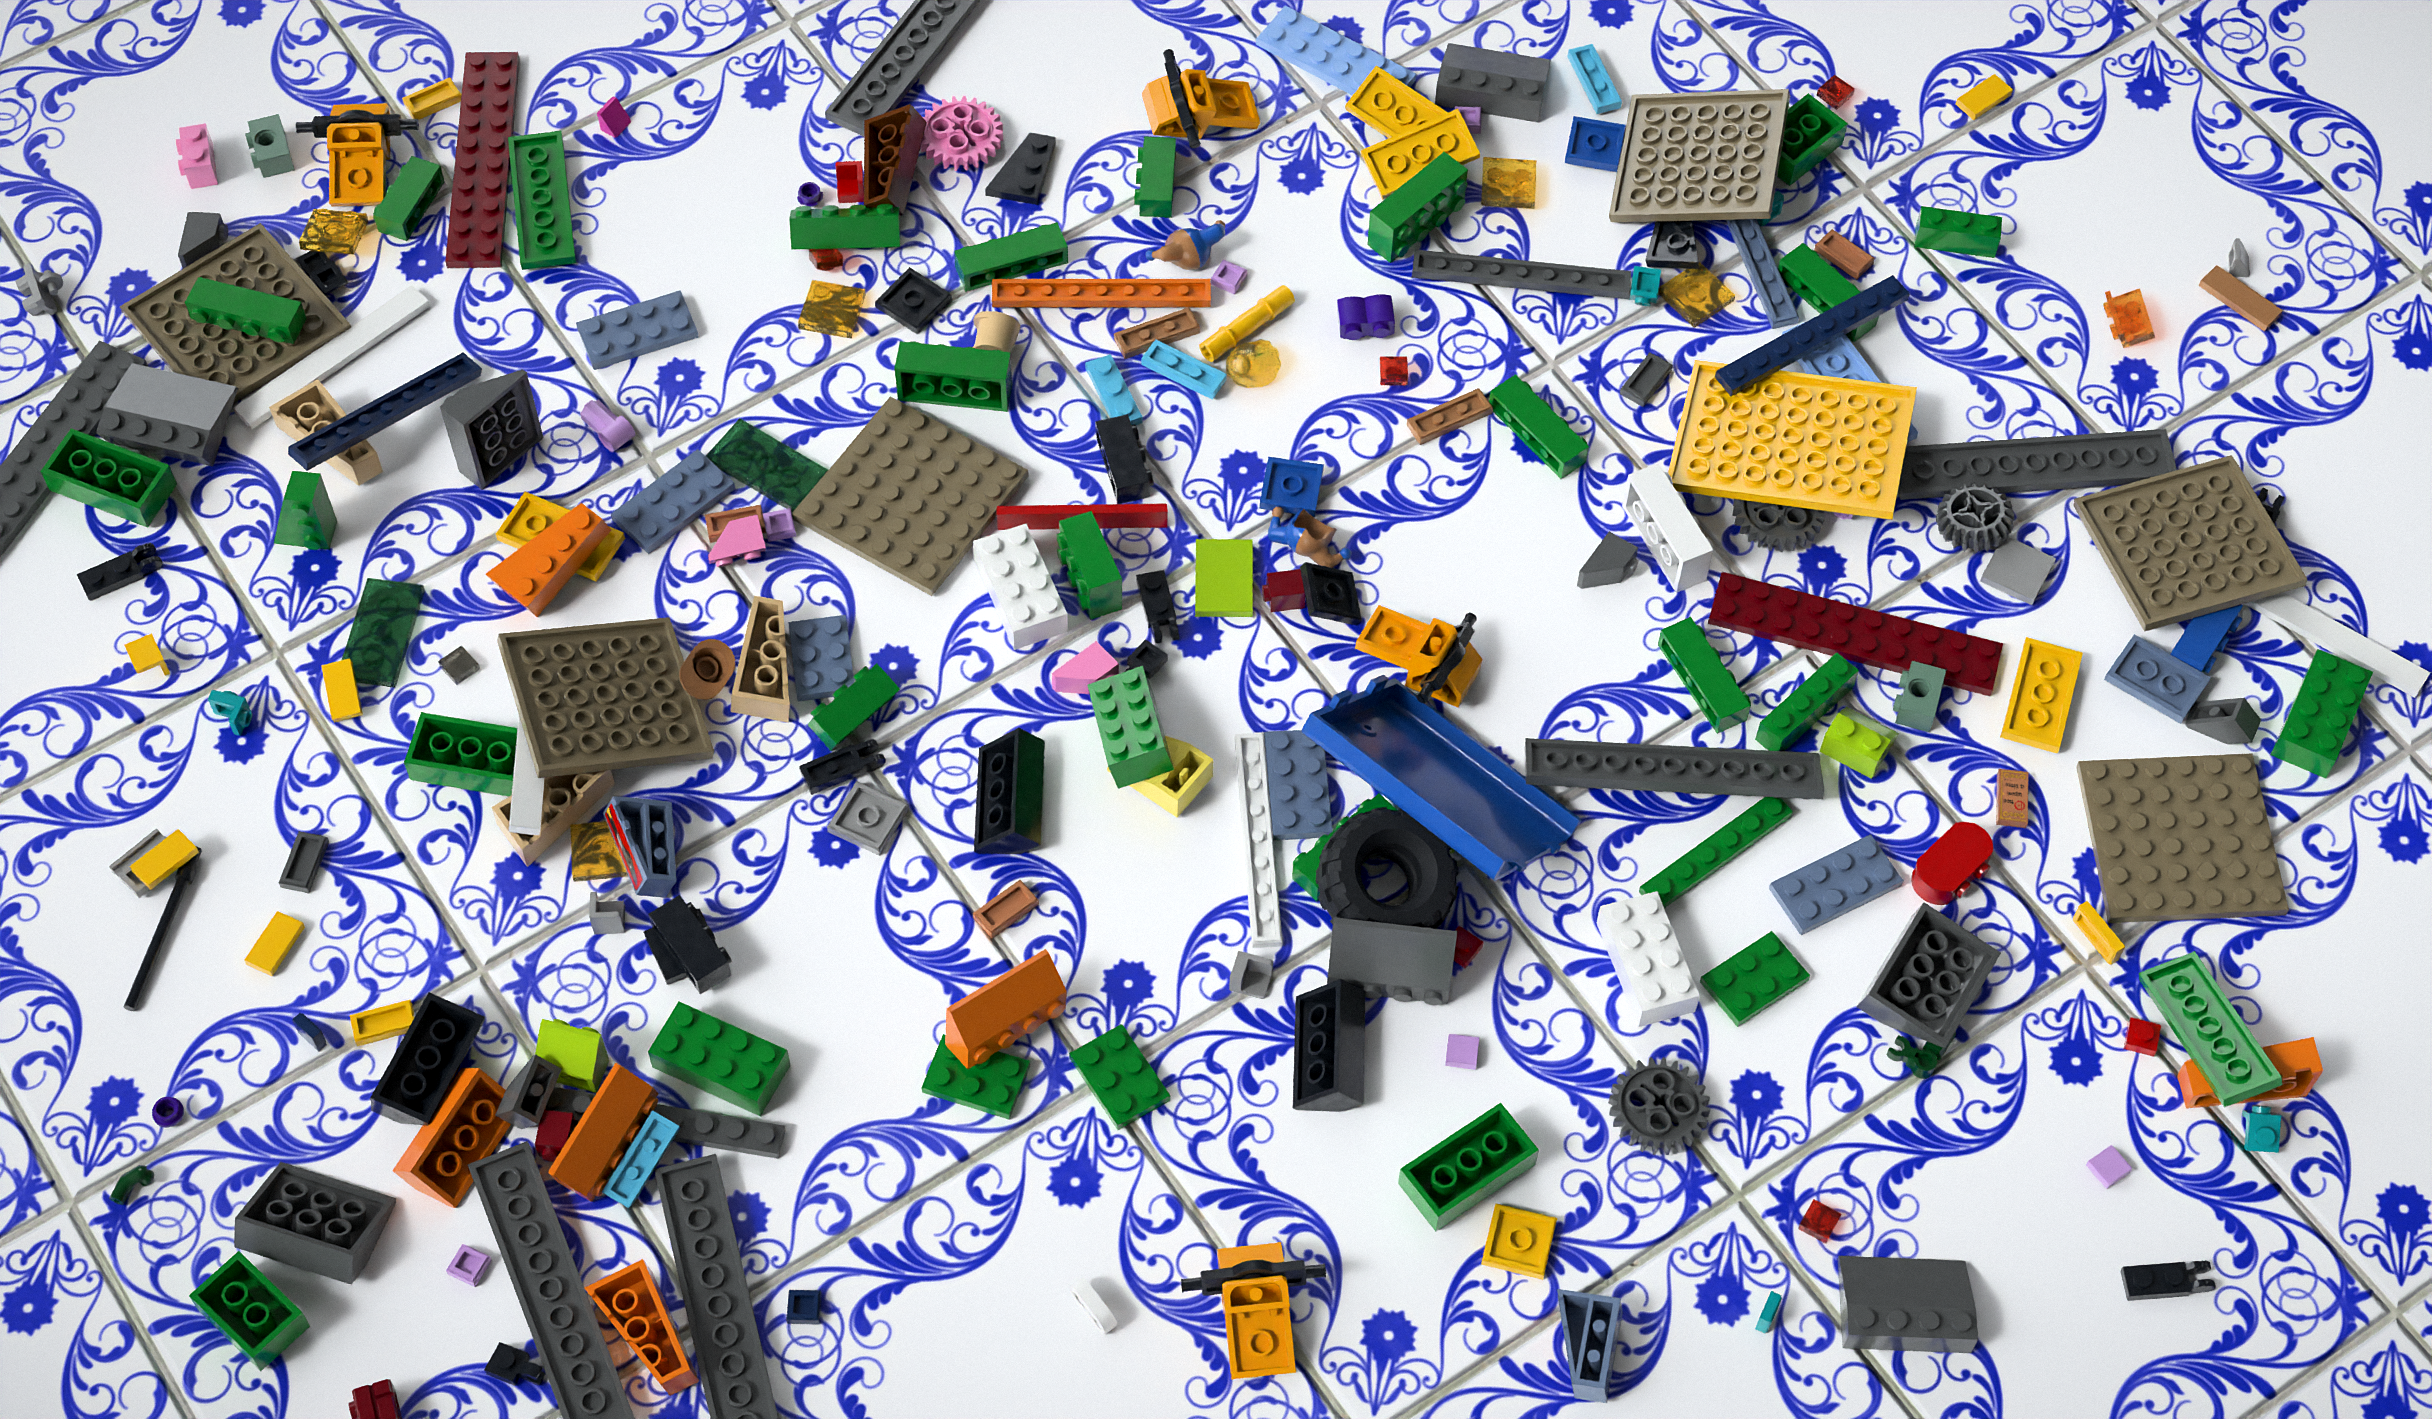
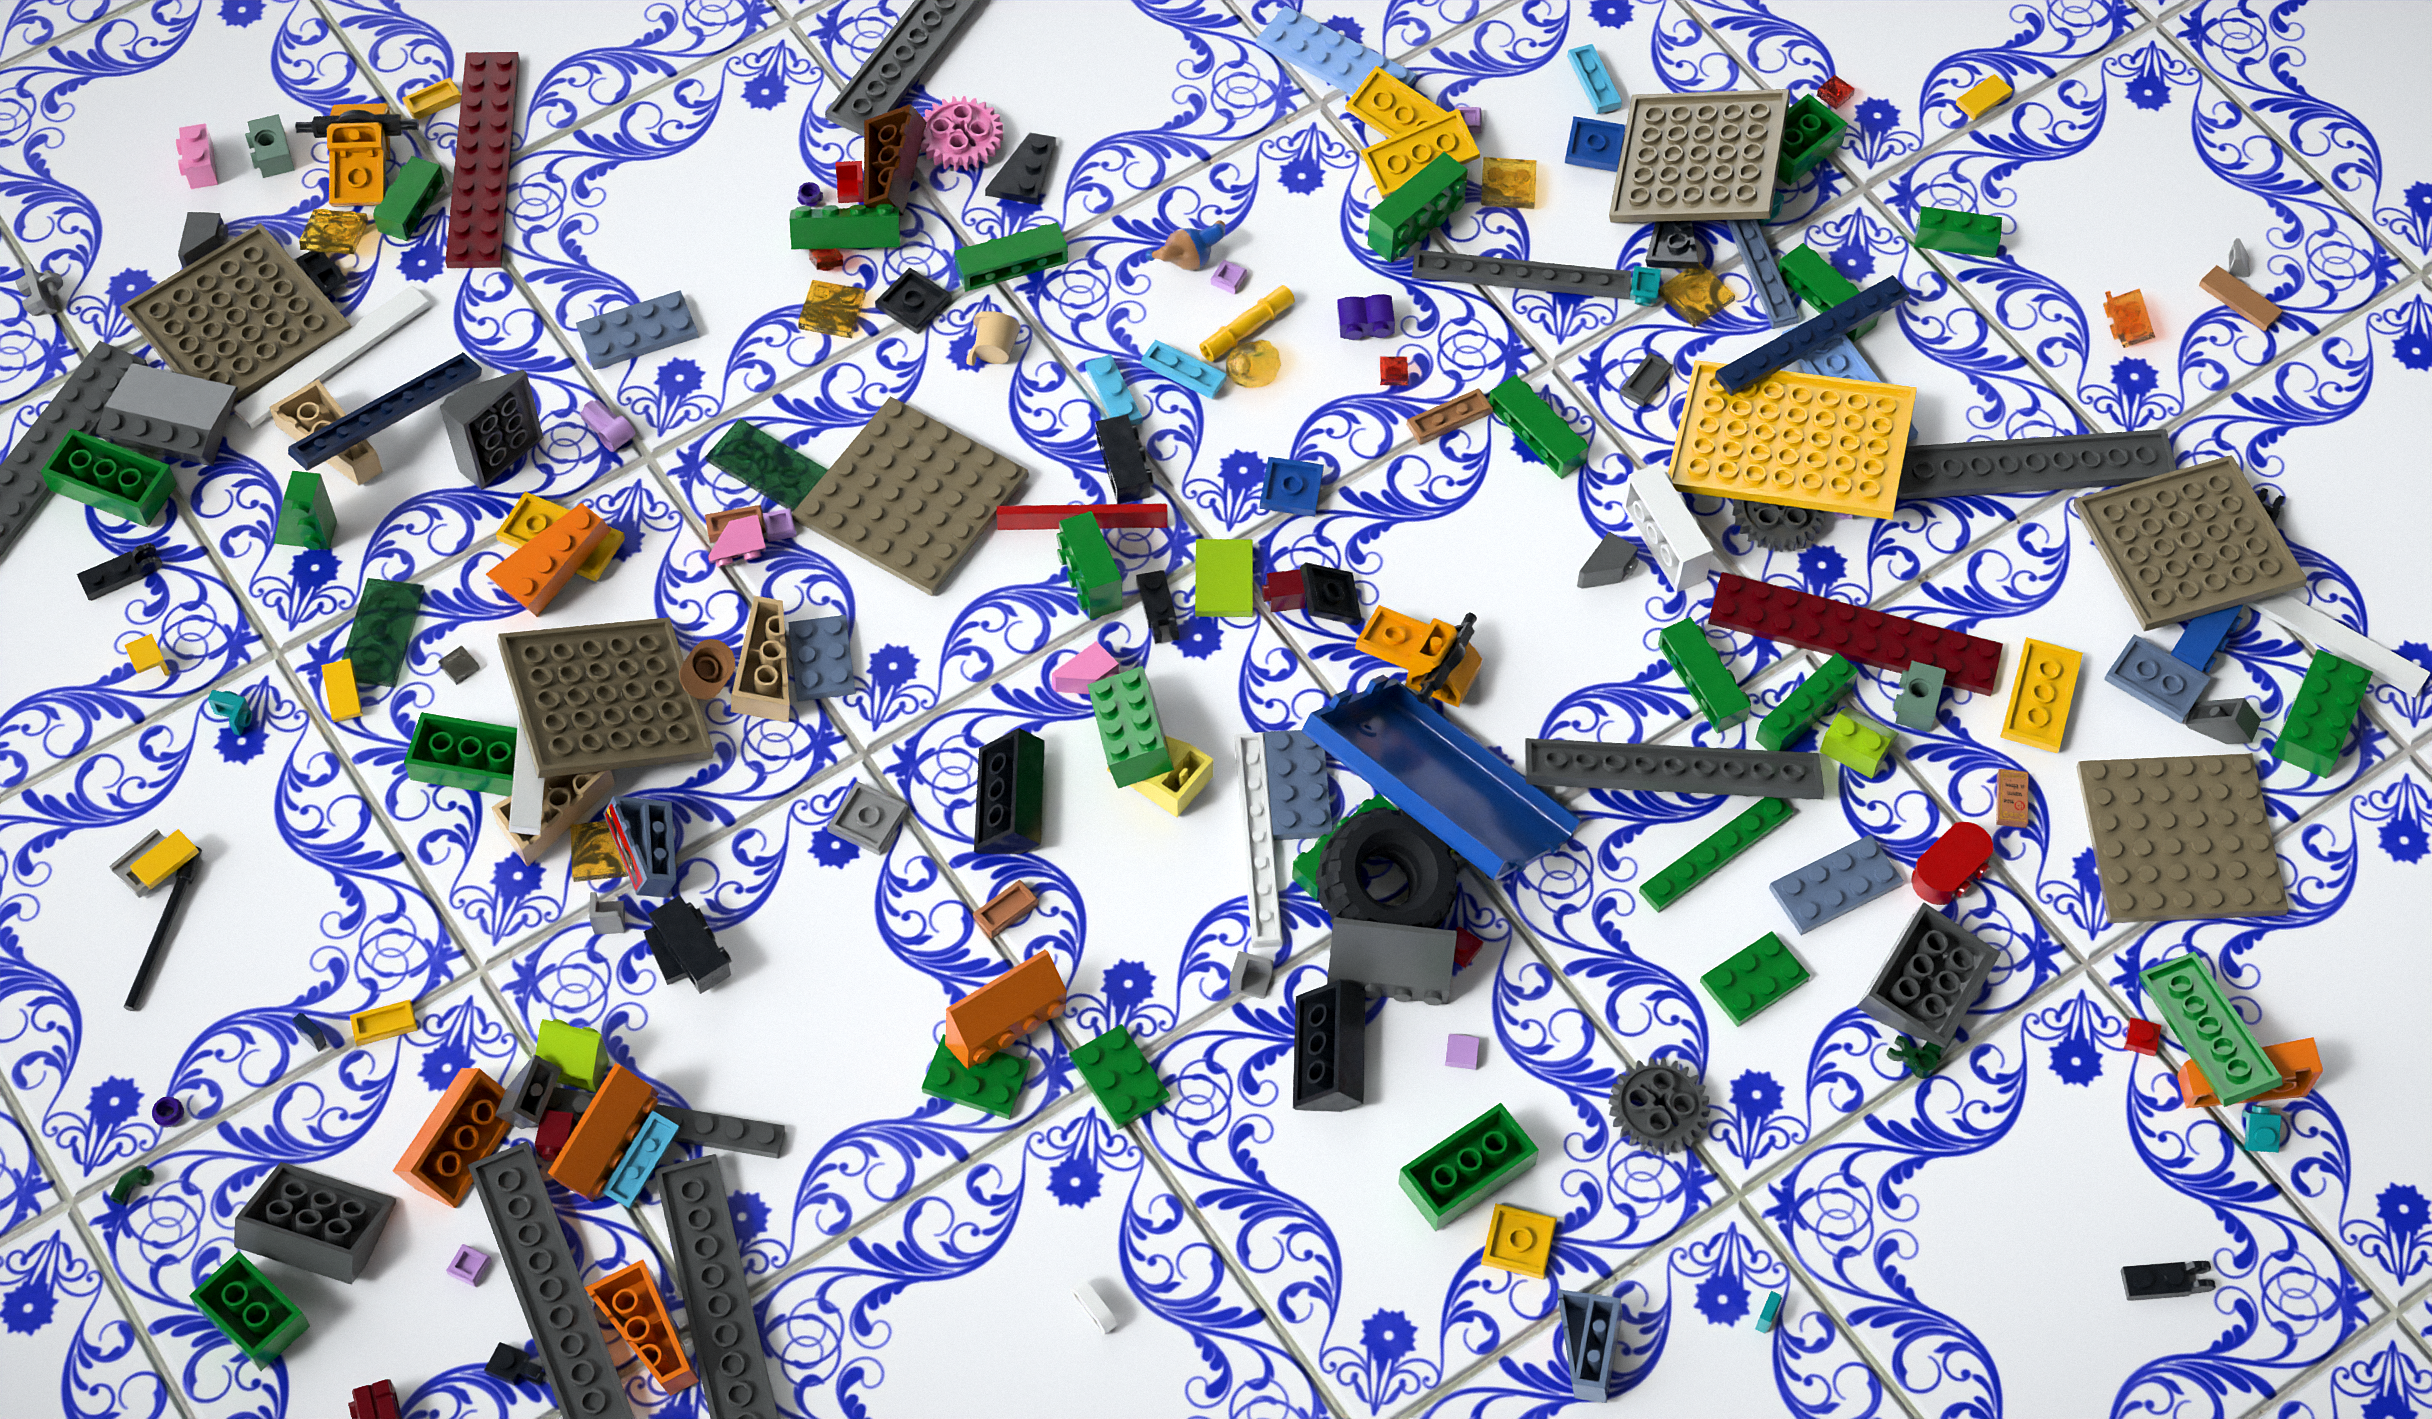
green brick [185,277,307,344] -> none
yellow tile [244,911,305,976] -> none
dark grey tile [278,831,329,893] -> none
black slope [370,992,485,1125] -> none
green plate [508,130,576,270] -> none
dark pink slope [597,96,631,138] -> none
sand blue plate [611,449,735,554] -> none
green brick [648,1001,791,1117] -> none
dark blue tile [786,1290,822,1325] -> none
black hinge [799,739,886,795] -> none
green brick [807,663,900,751] -> none
green brick [894,341,1012,412] -> none
white brick [973,524,1068,650] -> none
orange plate [992,279,1211,307] -> none
medium nougat tile [1114,307,1200,359] -> none
black plate [1124,639,1168,679] -> none
green brick [1134,136,1176,218] -> none
light orange piece [1142,49,1260,148] -> none
light orange piece [1180,1242,1326,1379] -> none
medium nougat piece [1268,507,1352,568] -> none
dark grey slope [1435,43,1551,123] -> none
white brick [1596,891,1700,1027] -> none
clear red plate [1798,1199,1842,1244] -> none
nougat tile [1814,229,1875,280] -> none
dark grey slope [1837,1256,1978,1353] -> none
dark grey gear [1936,482,2014,553] -> none
light grey tile [1980,537,2056,605] -> none
yellow tile [2073,901,2125,965] -> none
lavender tile [2086,1145,2132,1189] -> none

